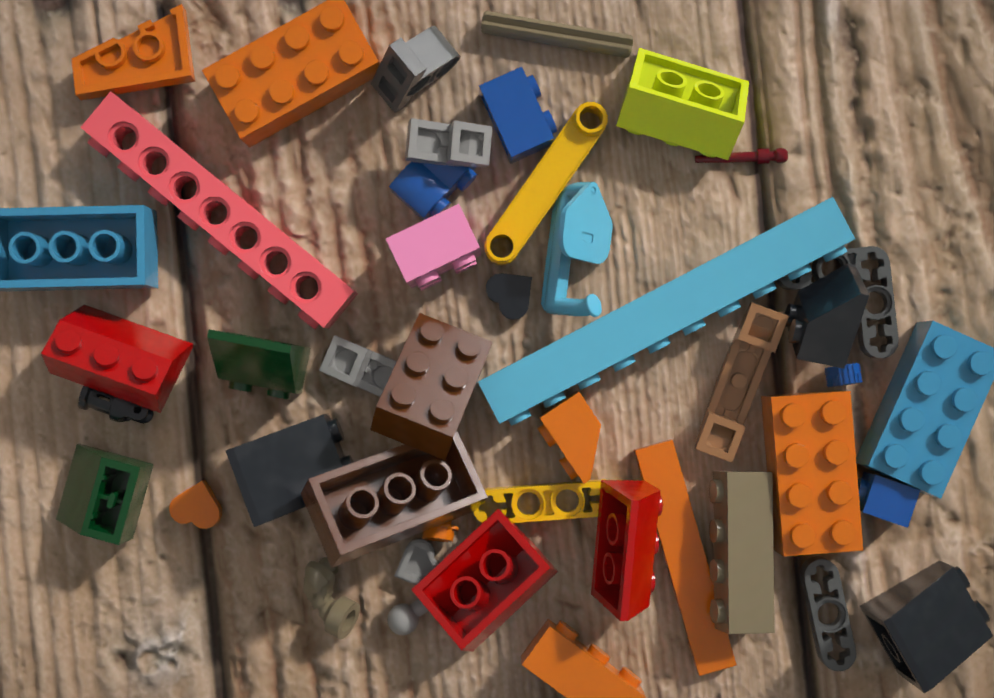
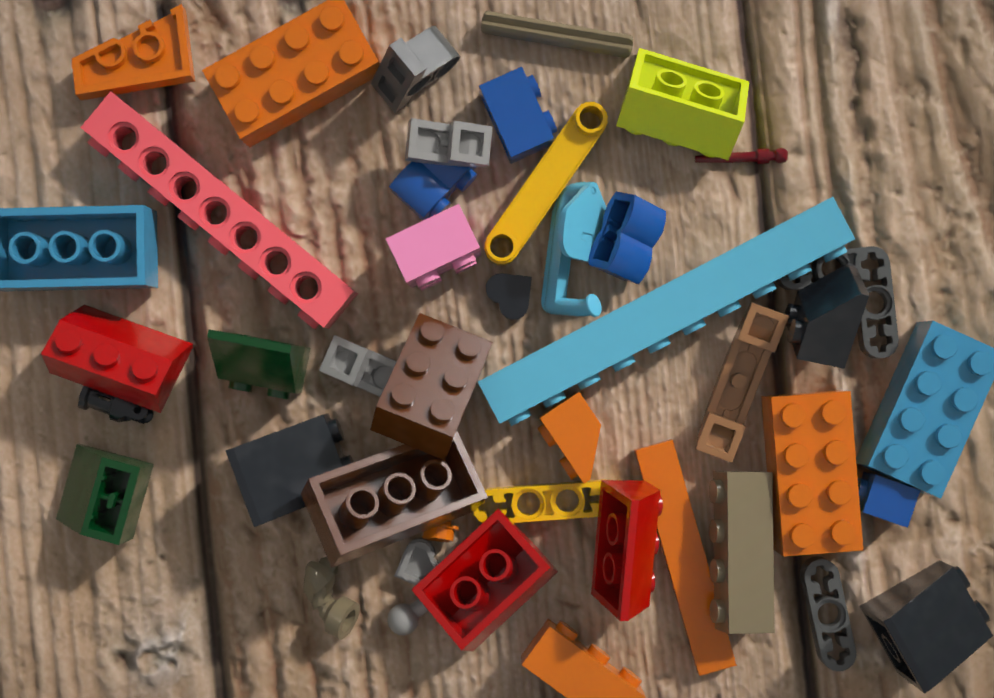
orange tile [169,480,222,529] -> none
blue axle [825,363,863,388] -> none
none -> blue brick [589,191,666,284]

